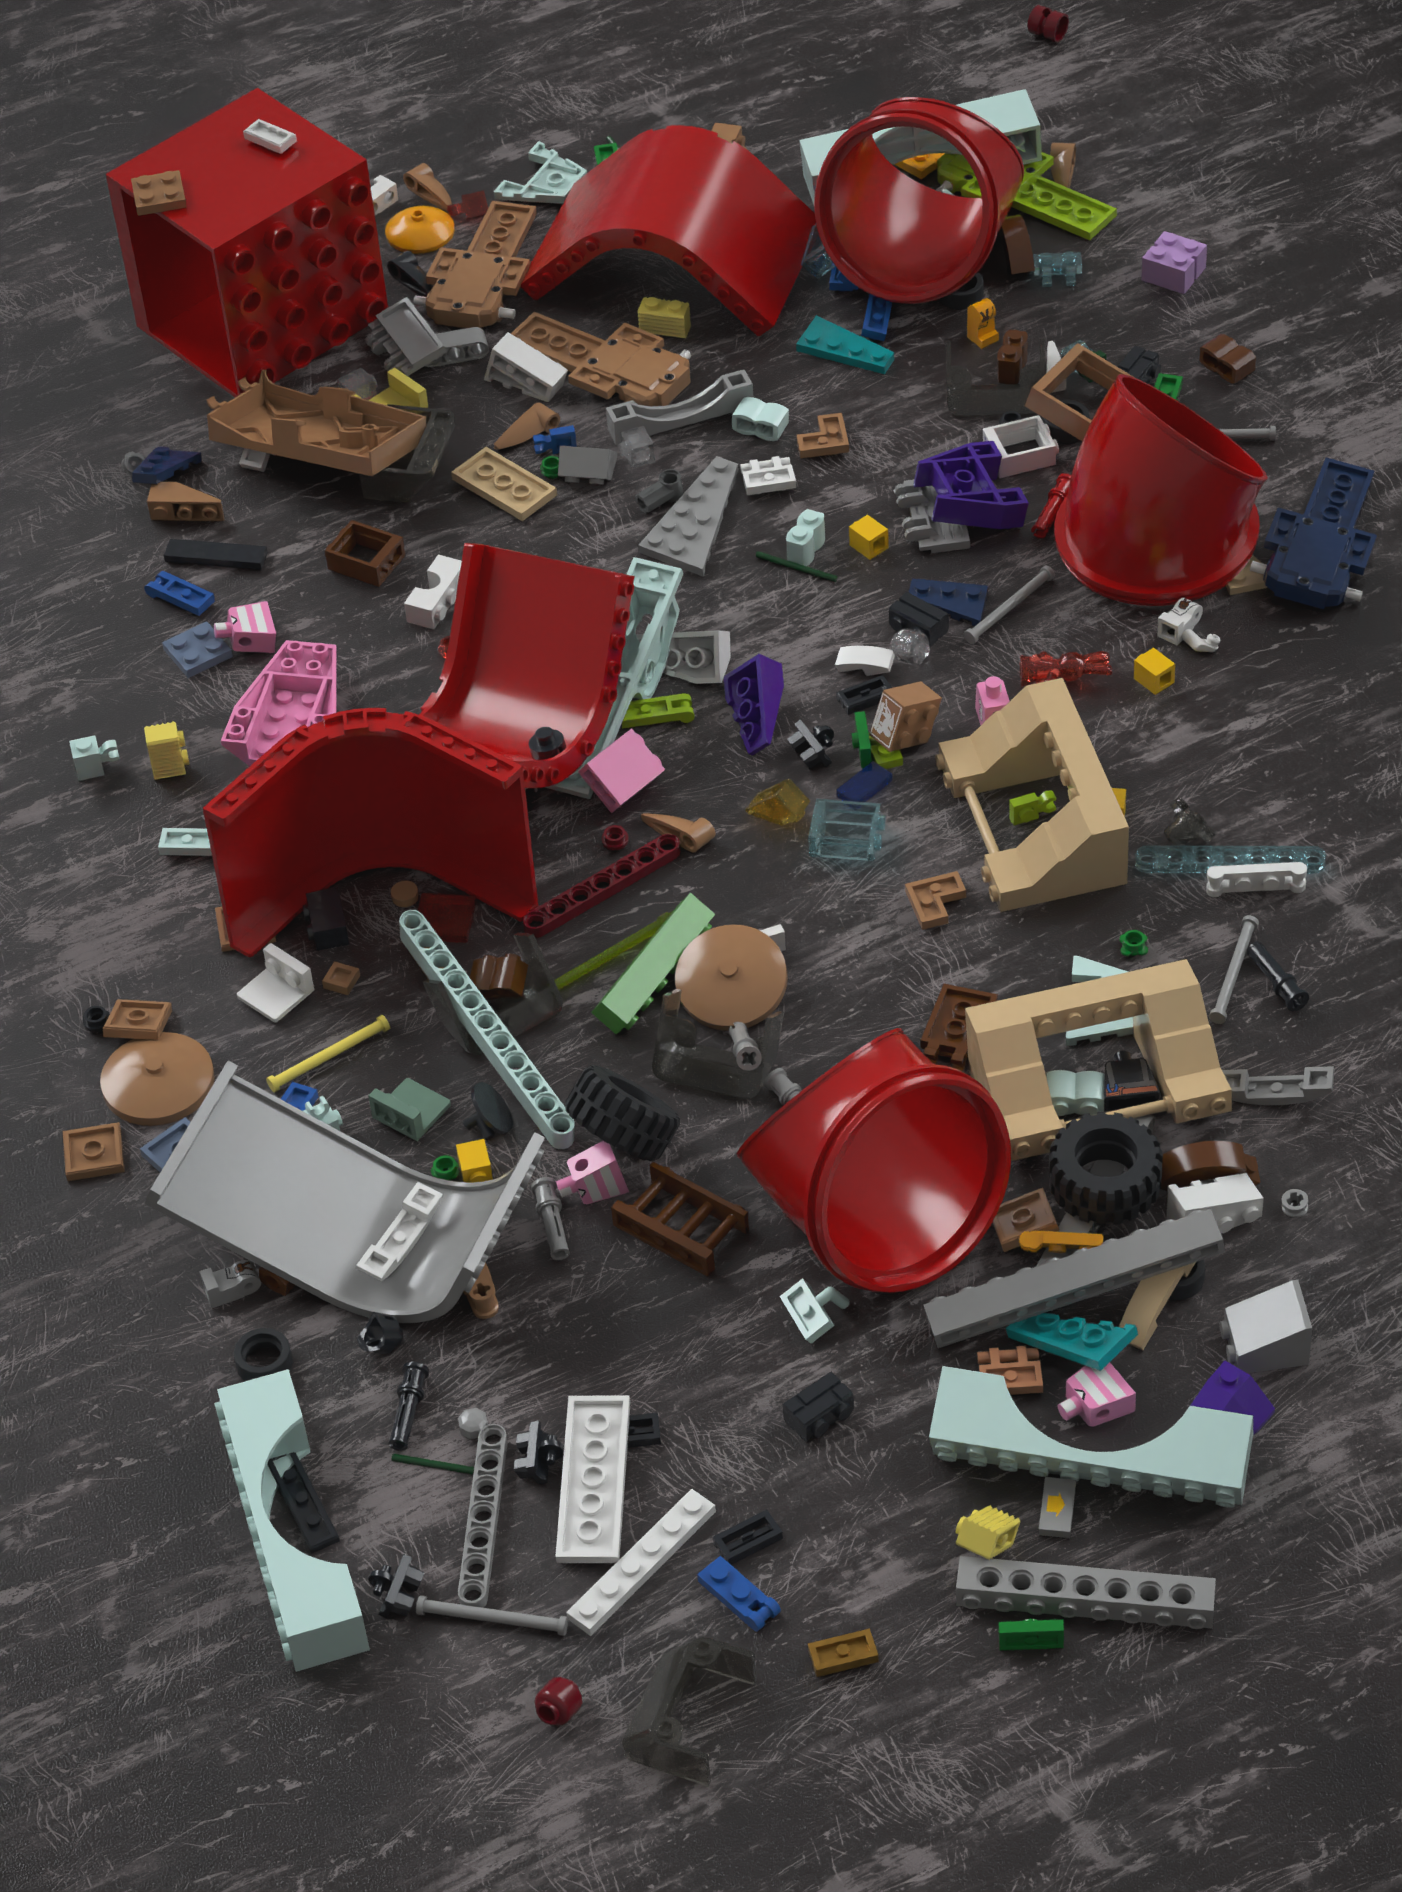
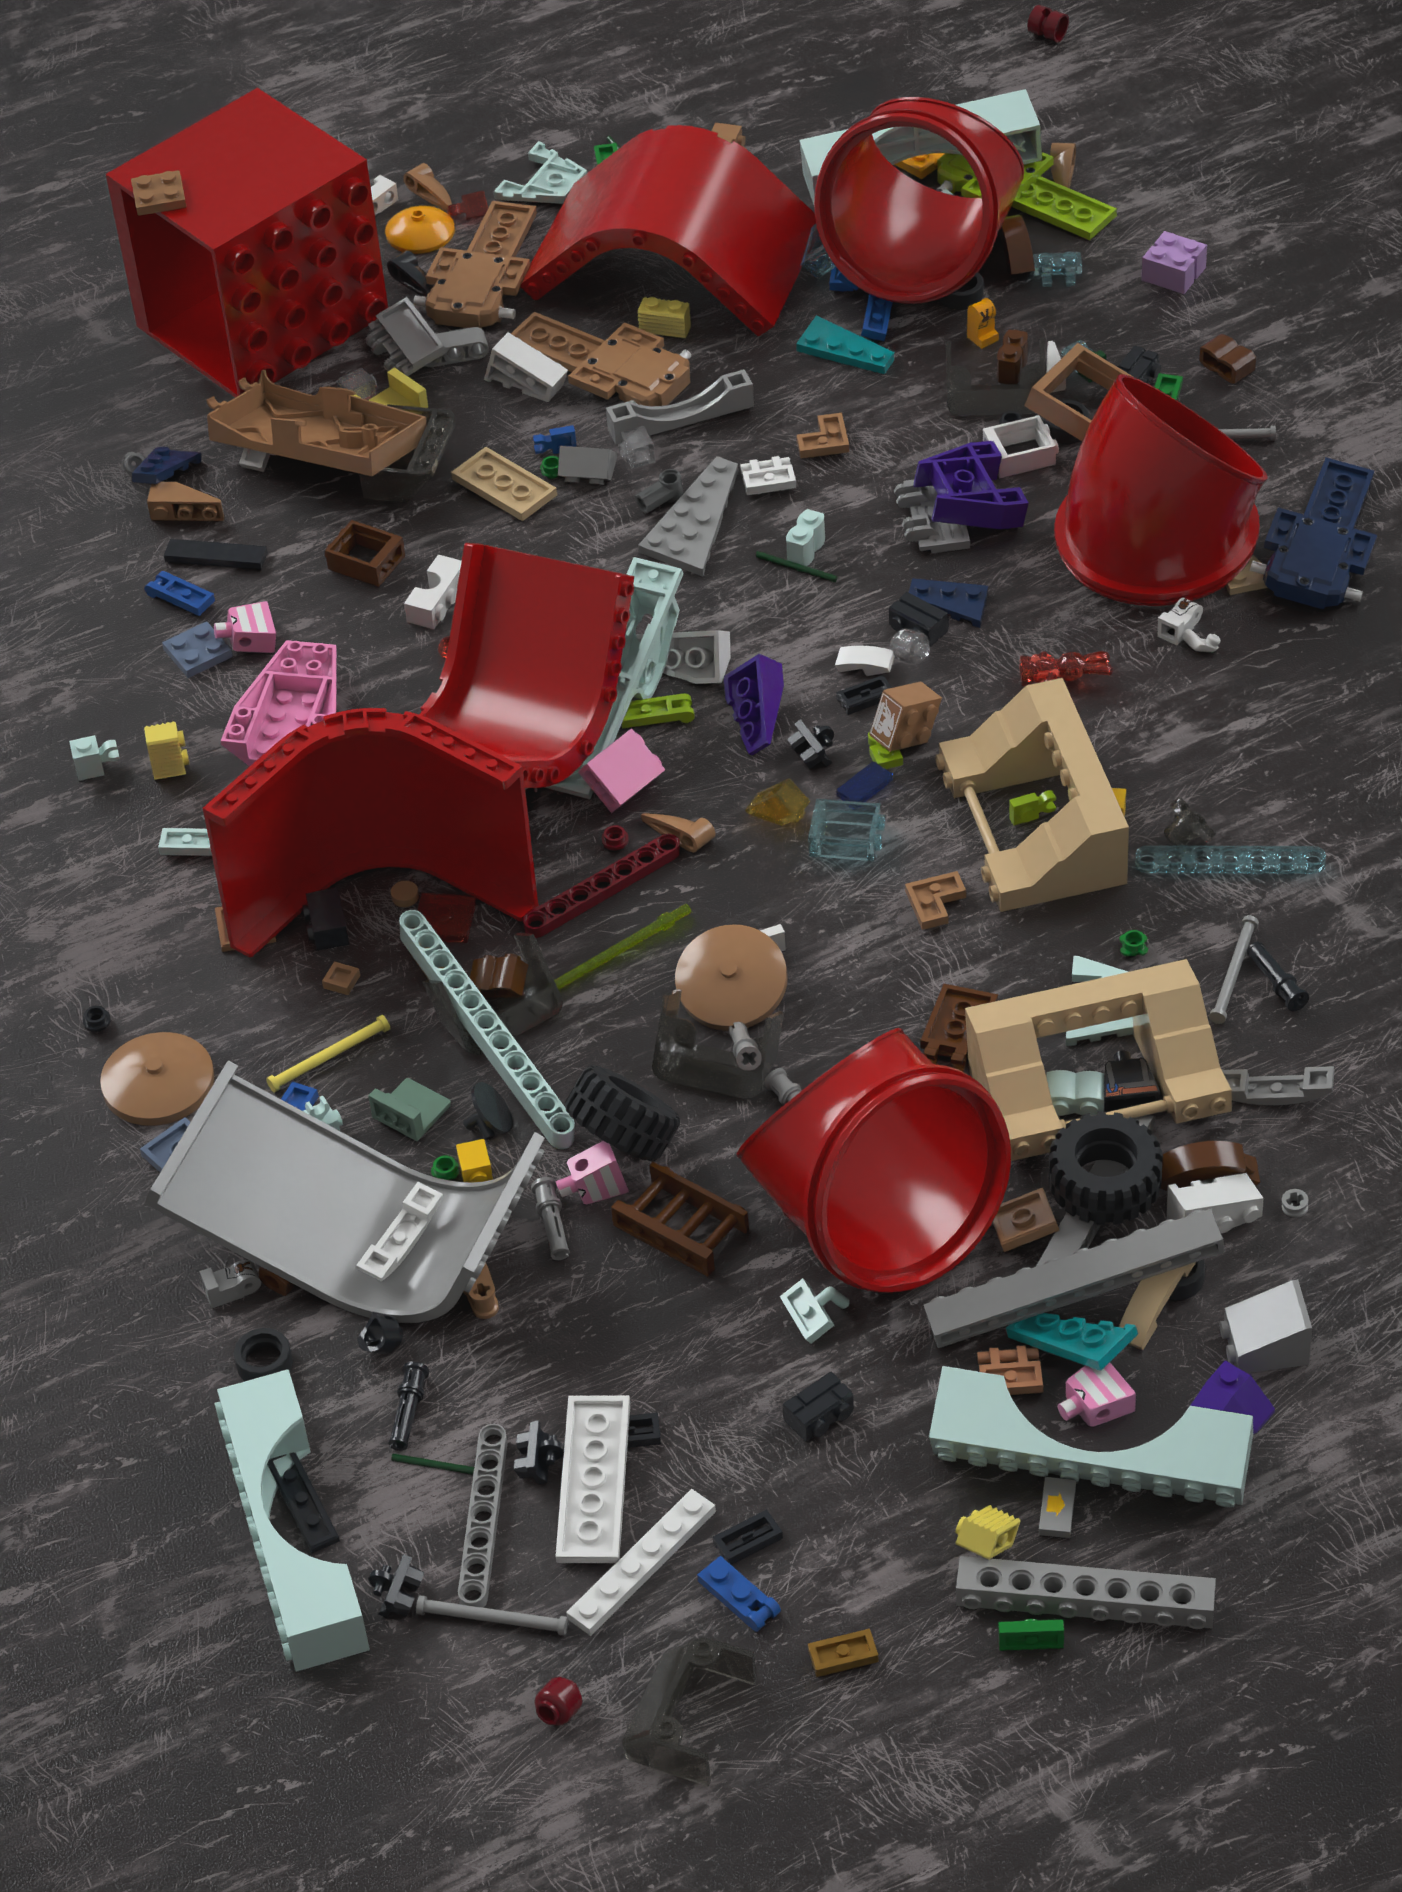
medium nougat tile [63,1122,125,1181] -> none
medium nougat tile [103,999,172,1040] -> none
white bracket [237,943,314,1023] -> none
white plate [243,119,297,154] -> none
light grey tile [458,1408,488,1439] -> none
medium nougat piece [494,402,560,450] -> none
black piece [528,727,567,760] -> none
bright green brick [591,893,715,1034] -> none
light aqua brick [732,397,789,441] -> none
yellow brick [849,515,889,560] -> none
green plate [852,711,872,768] -> none
light grey bar [963,565,1055,644] -> none
bright pink torso [975,676,1010,725] -> none
light orange hinge [1019,1231,1103,1253] -> none
red pin [1031,473,1071,538] -> none
yellow brick [1134,648,1175,695] -> none
white plate [1206,862,1307,897] -> none

